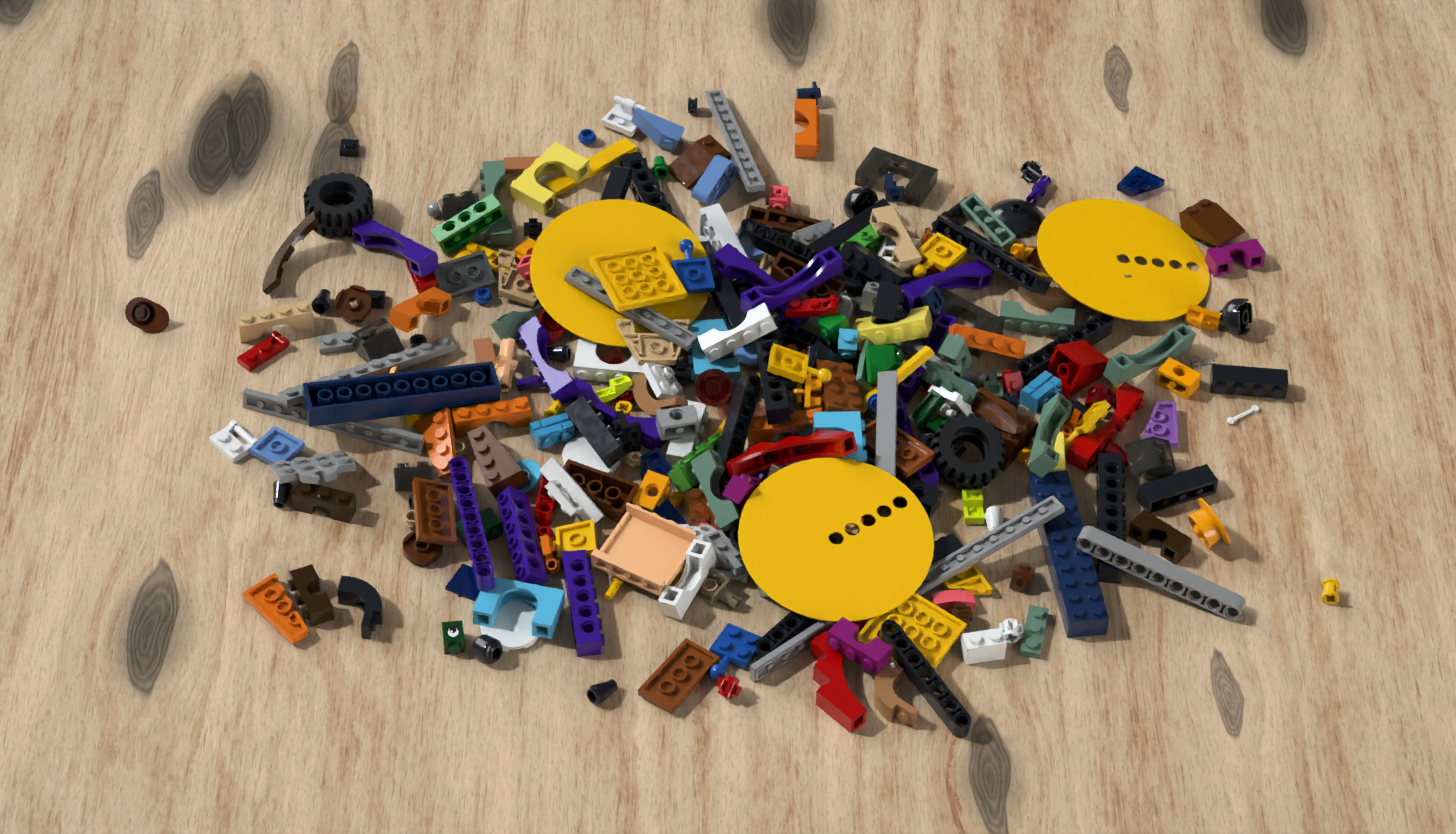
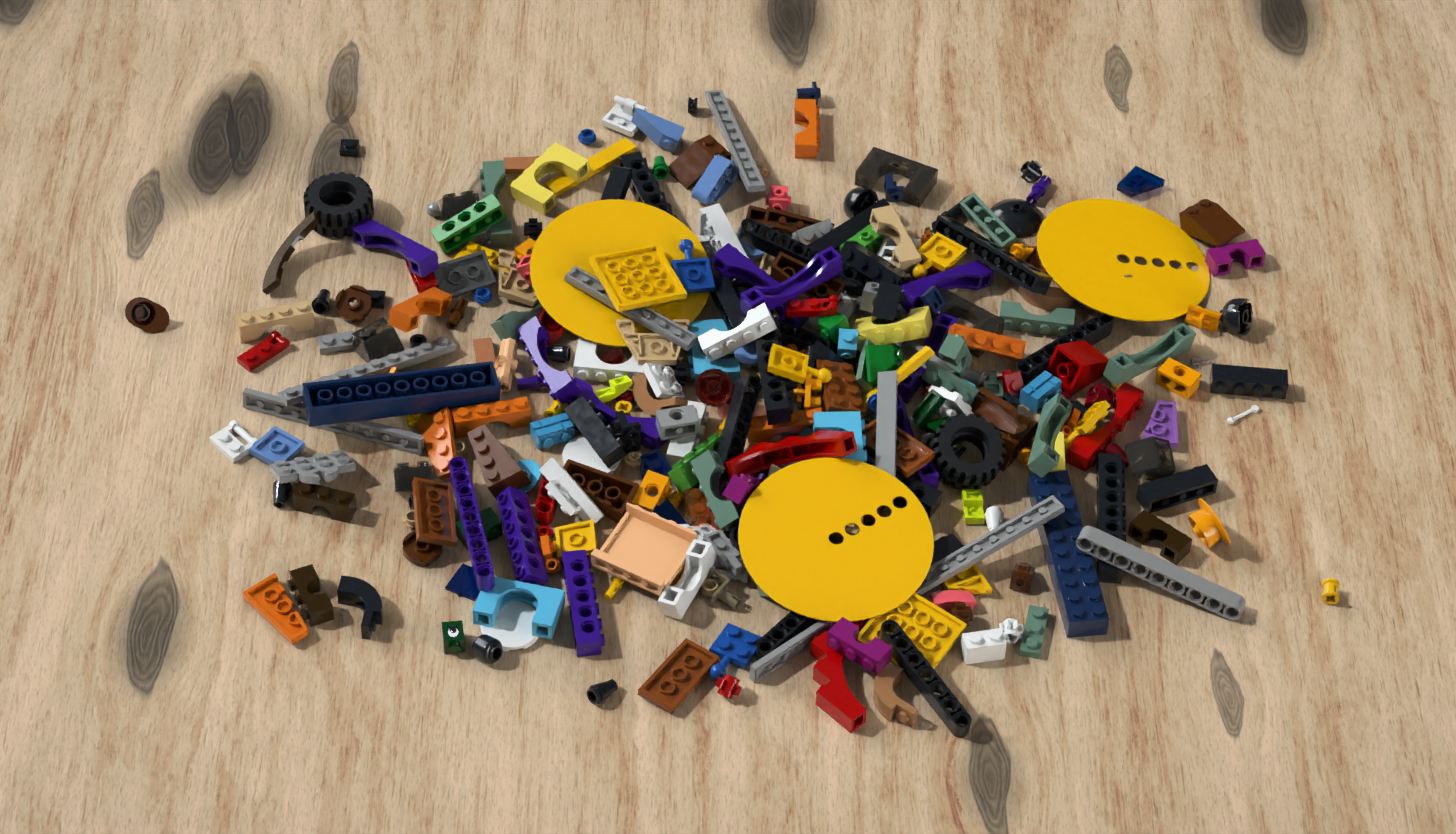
none -> reddish brown axle [445,297,468,330]

